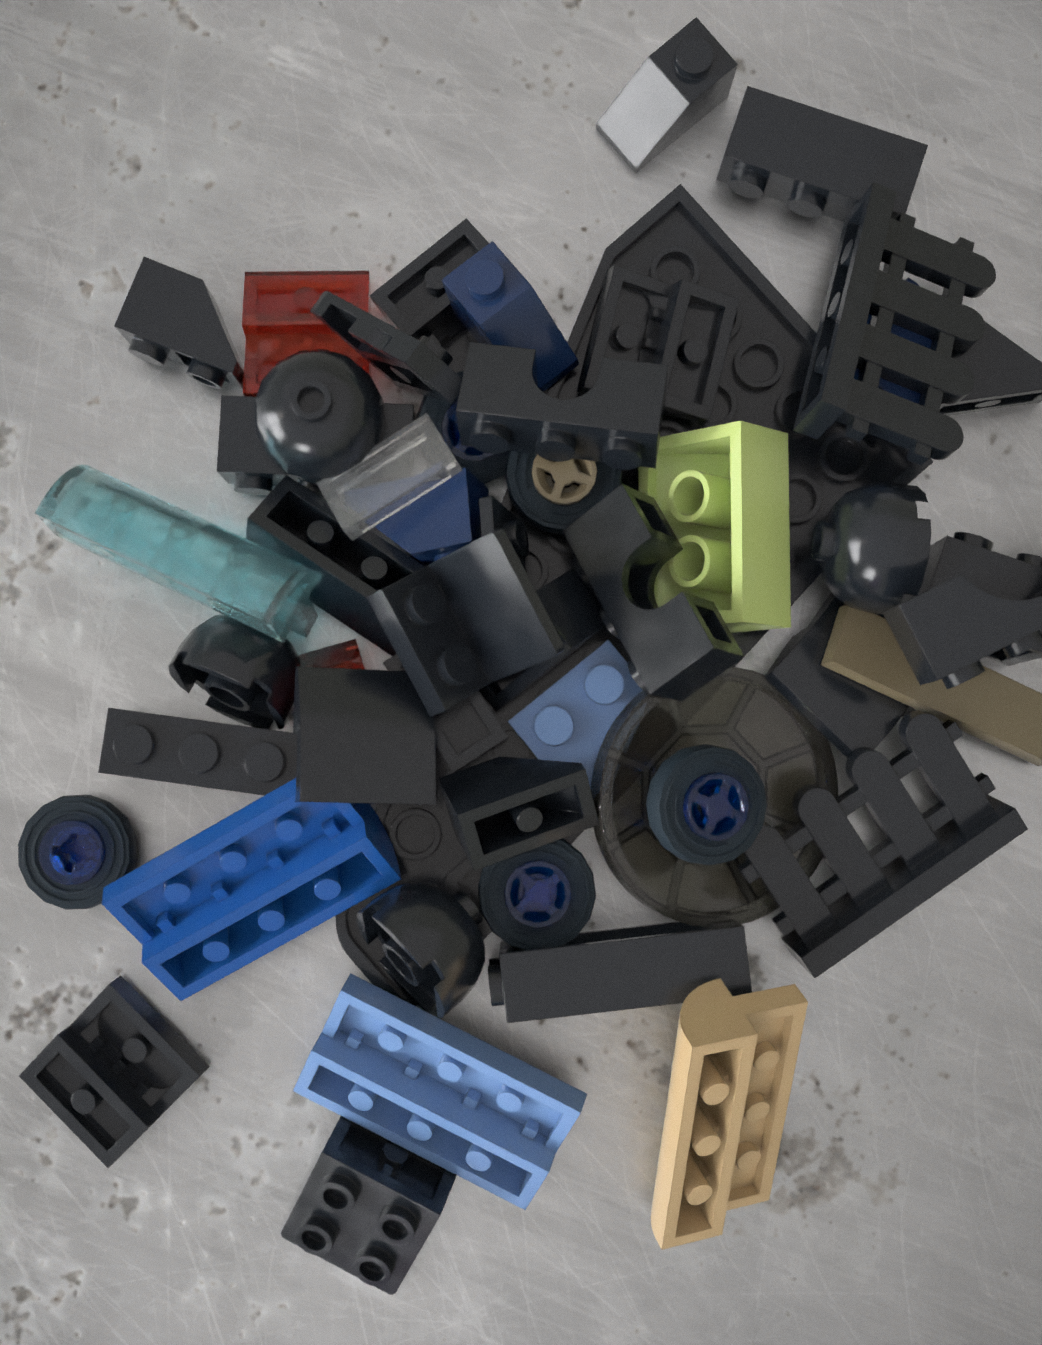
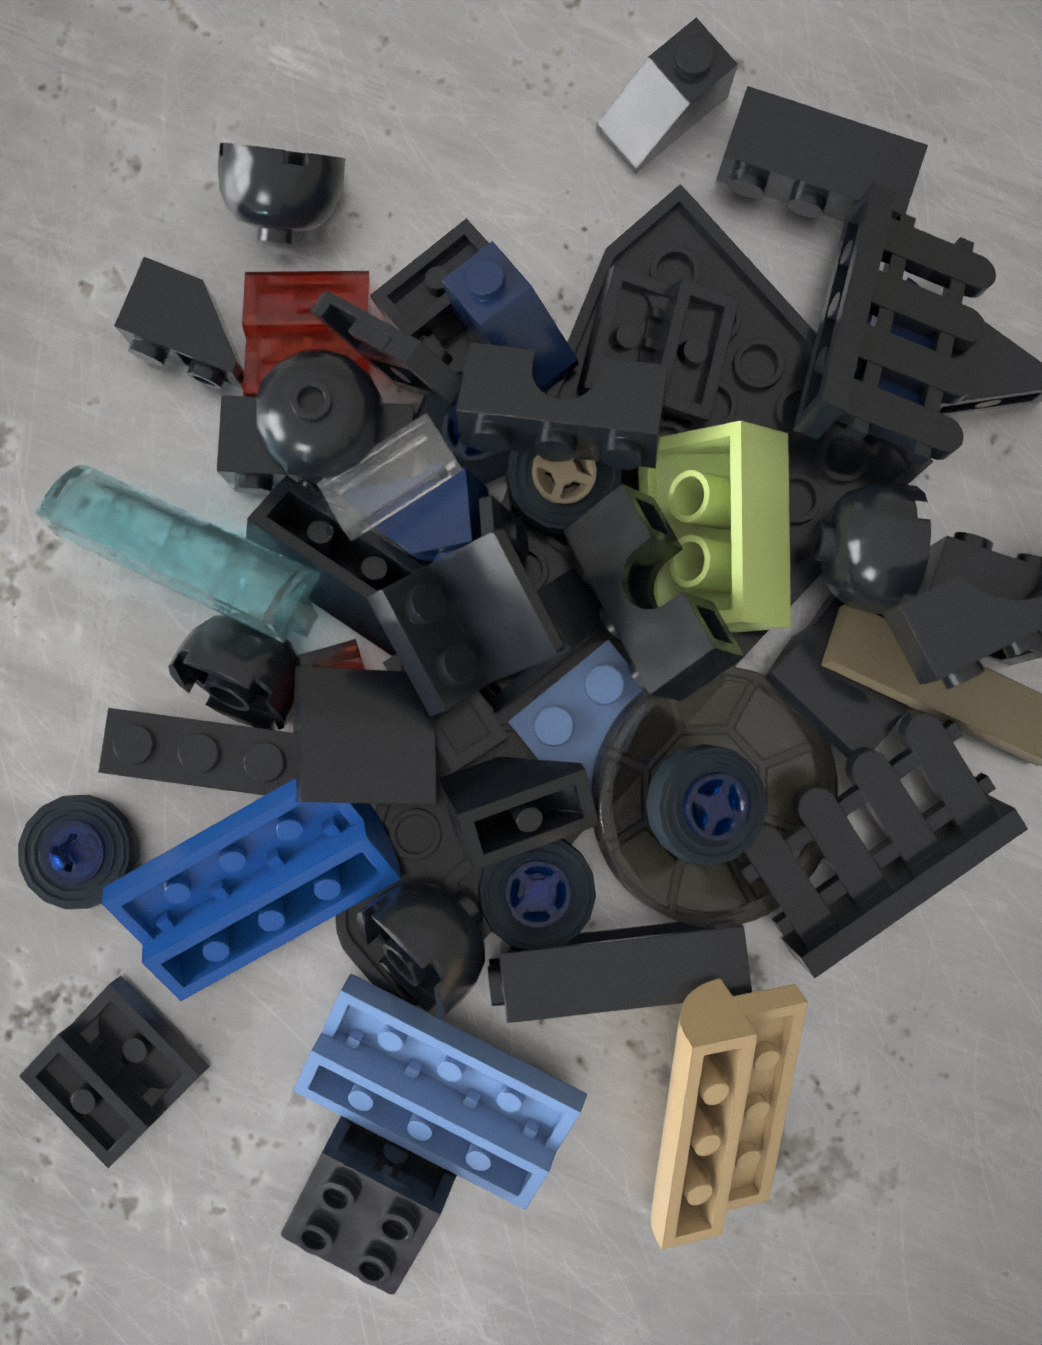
none -> black cylinder [218,143,346,244]

